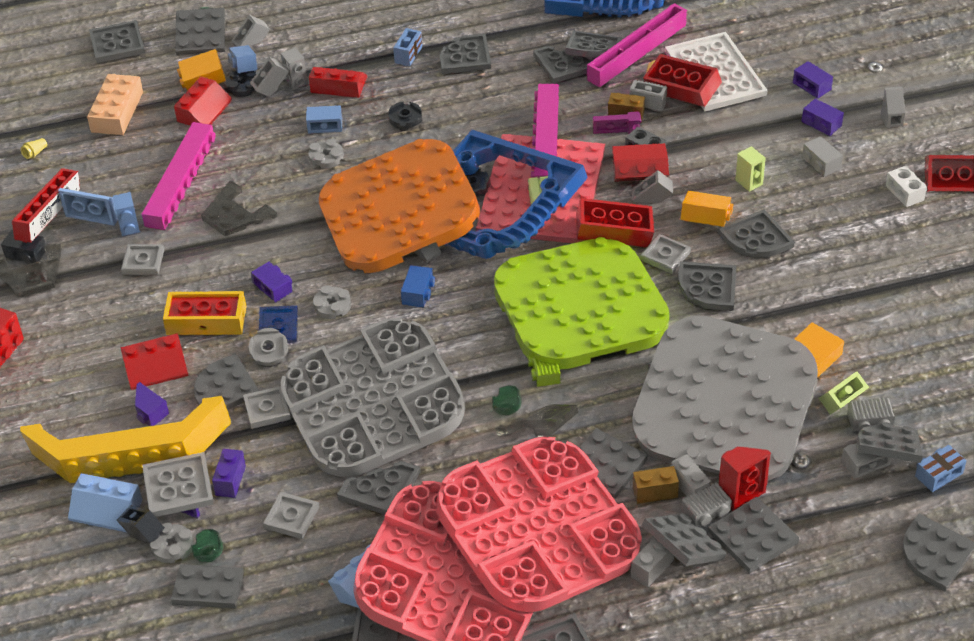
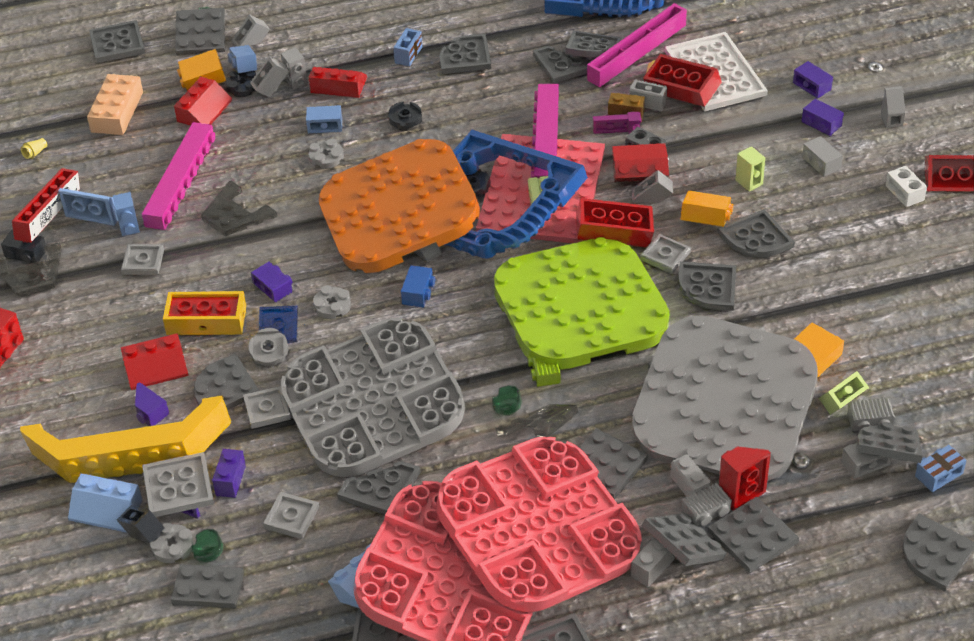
pearl gold brick [633,466,679,504] -> none

